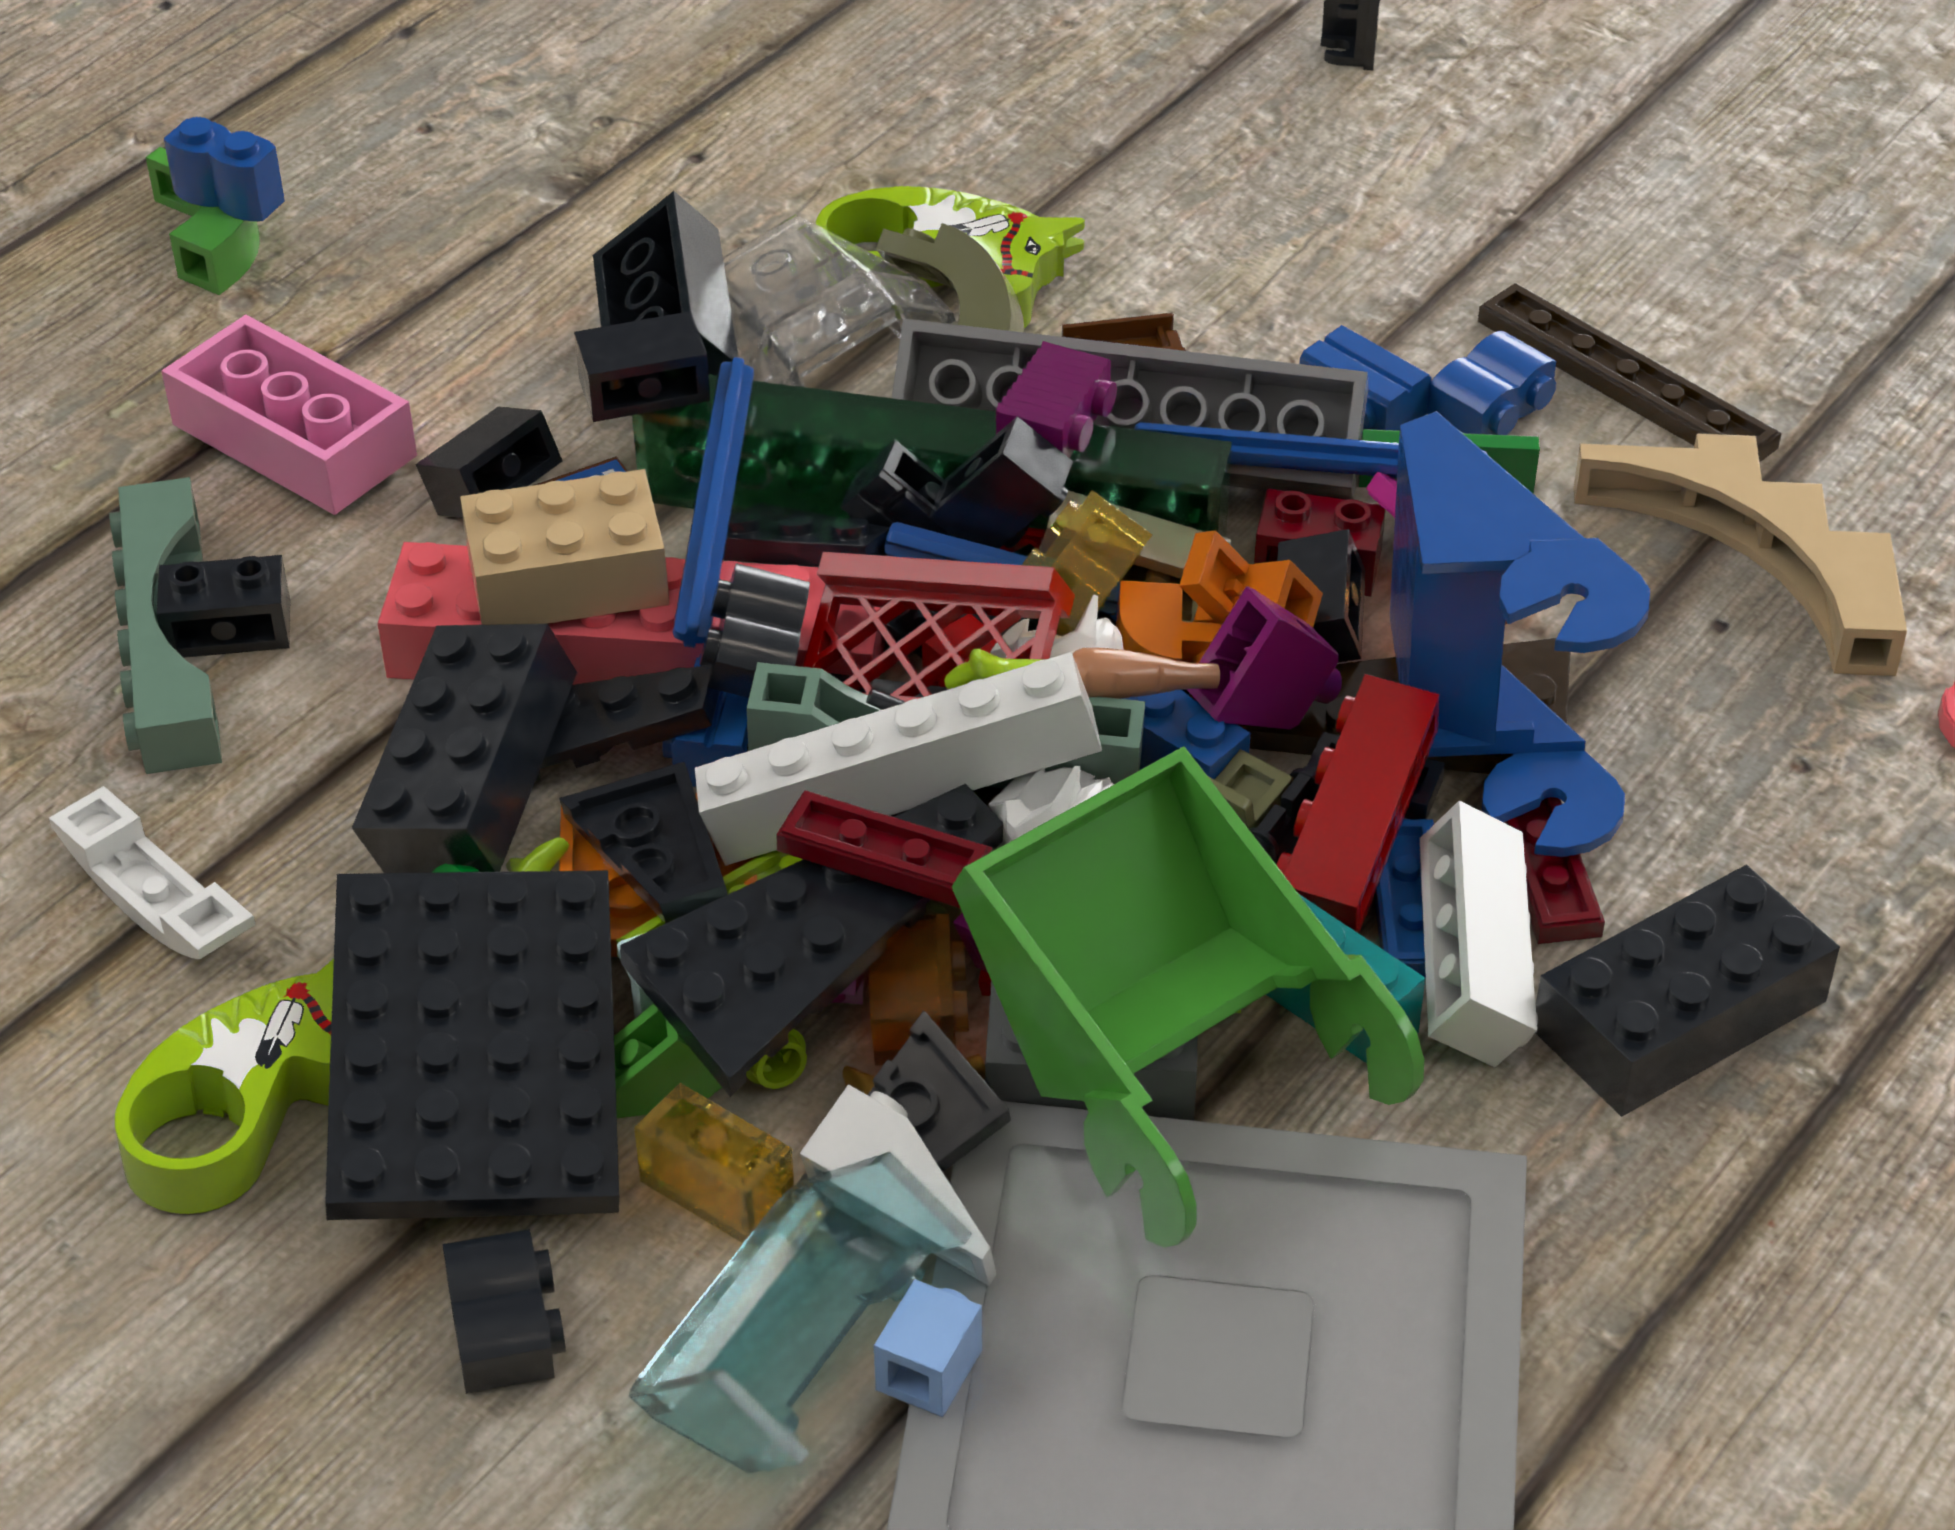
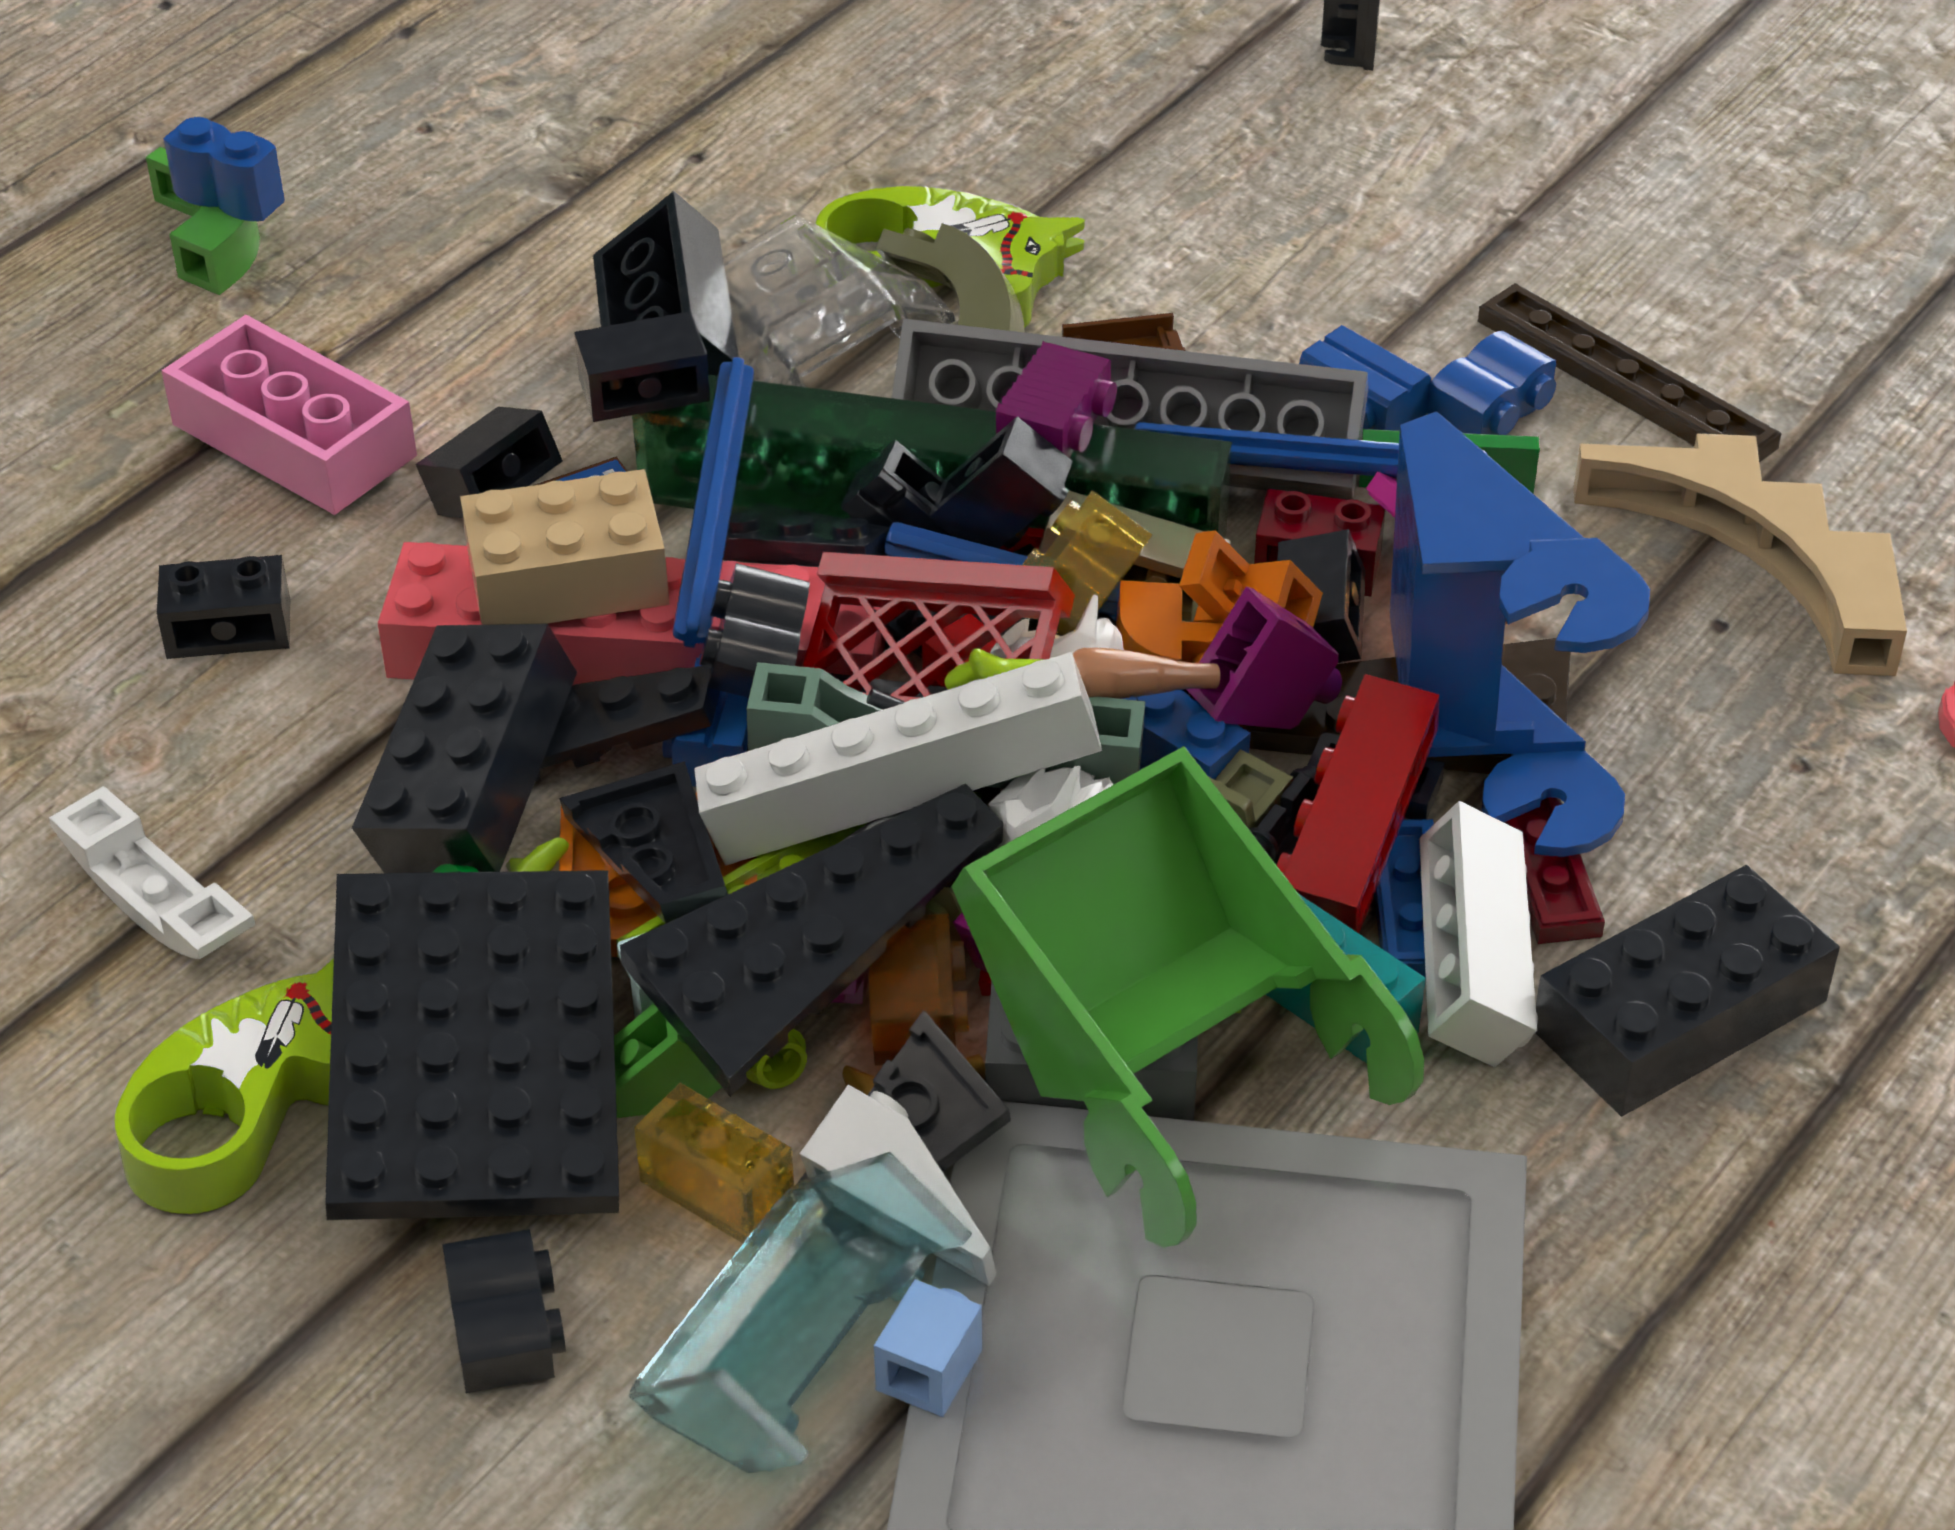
sand green arch [109,477,222,774] -> none
dark red tile [776,790,993,908] -> none

